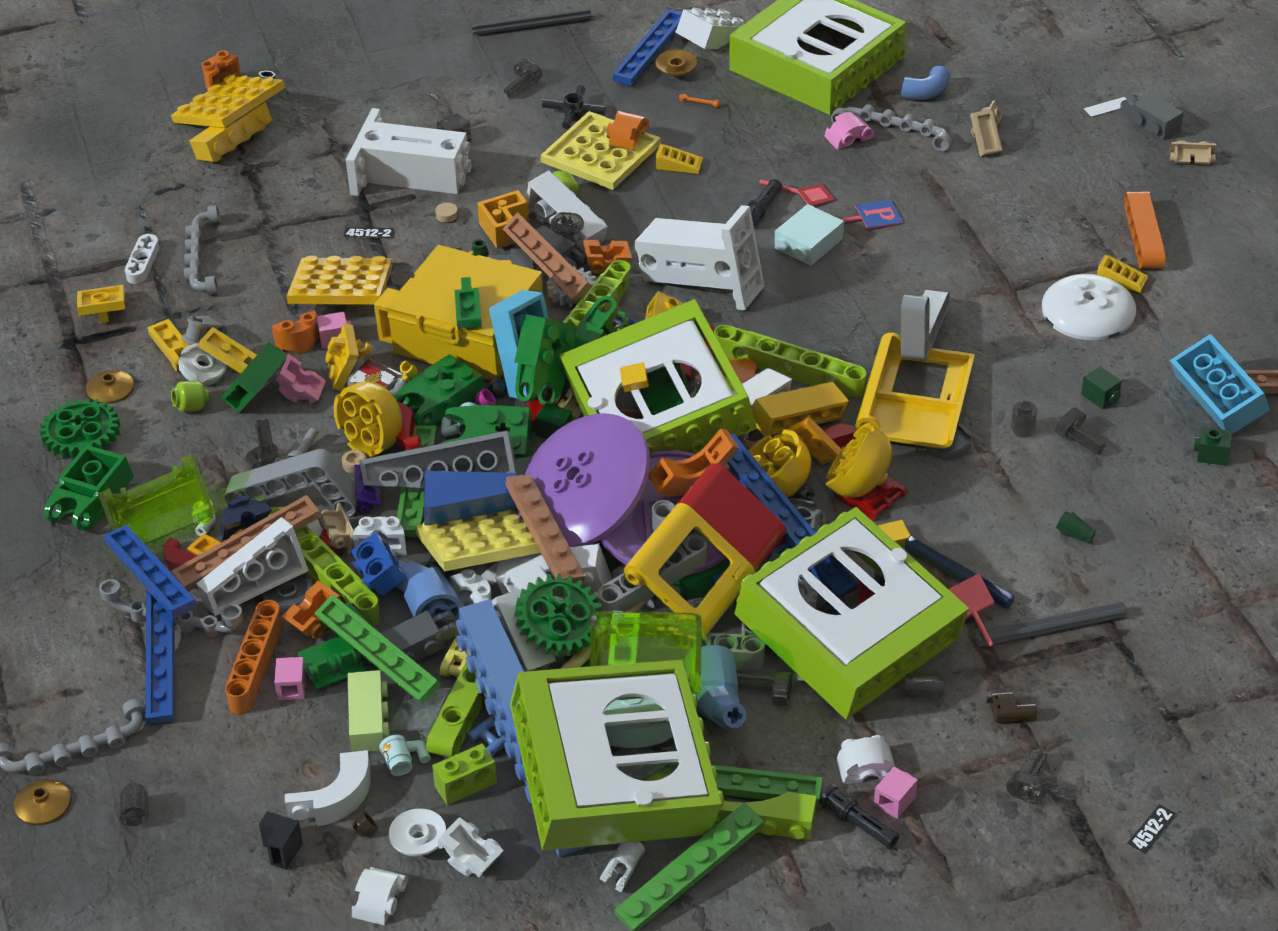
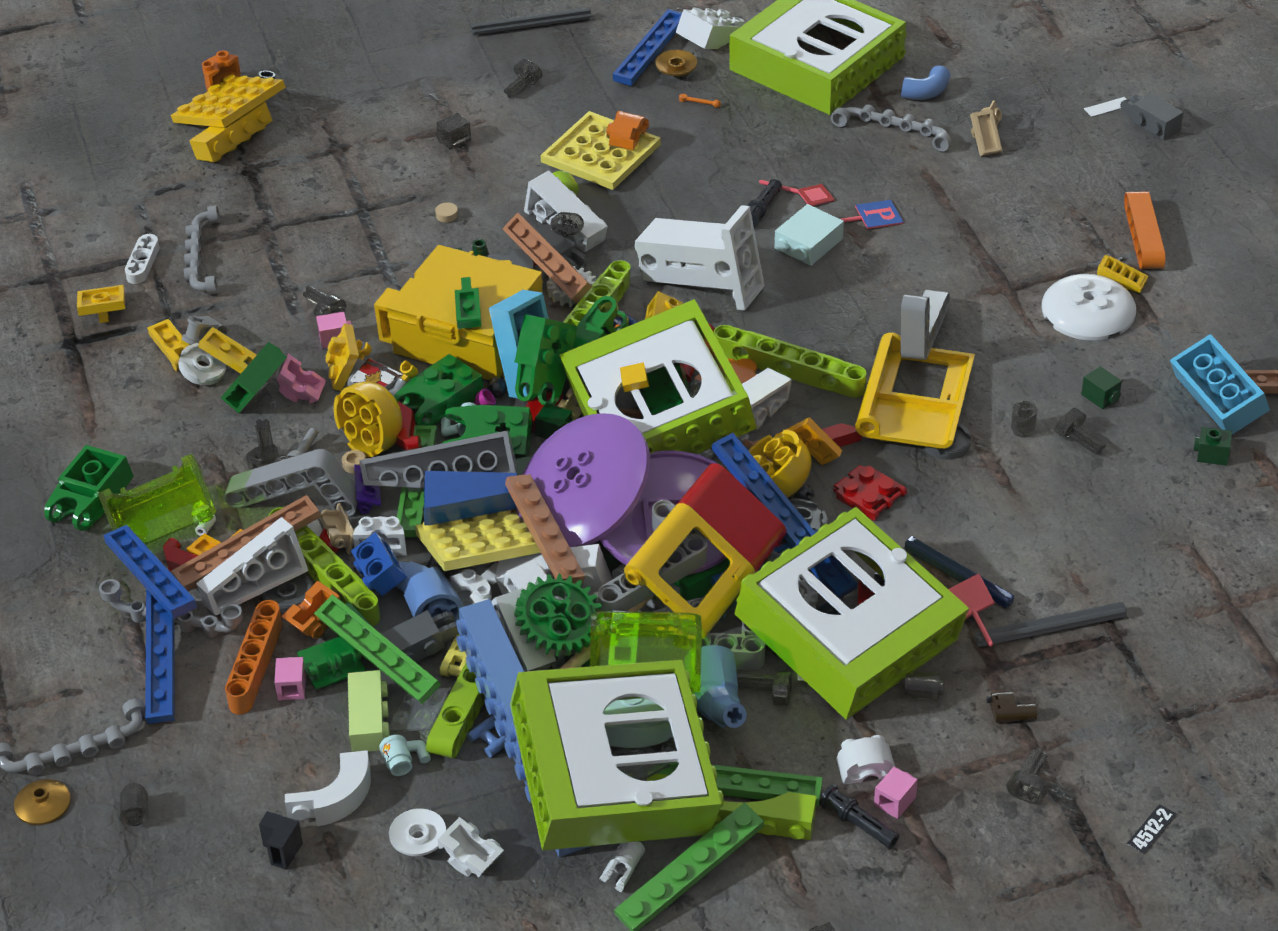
green gear [39,398,121,460] -> none
pearl gold dish [86,370,134,404] -> none
lime head [171,380,209,413] -> none
dark blue cylinder [220,496,272,541] -> none
orange cylinder [272,310,320,354] -> none
yellow piece [287,256,392,304] -> none
black sticker [343,227,394,238] -> none
white brick [346,108,472,196] -> none
white cylinder [352,867,408,926] -> none
dark brown hinge [353,811,378,837] -> none
lime brick [432,743,497,806] -> none
light orange brick [477,190,529,249] -> none
black bar [542,85,606,129] -> none
orange cylinder [583,240,632,274] -> none
orange arch [648,428,739,496] -> none
yellow slope [656,144,703,174] -> none
yellow brick [752,382,849,436] -> none
bright pink cylinder [824,112,874,150] -> none
yellow cylinder [825,423,892,498] -> none
yellow tile [878,520,910,547] -> none
dark green cone [1056,511,1097,544] -> none
tan hinge [1169,141,1216,165] -> none

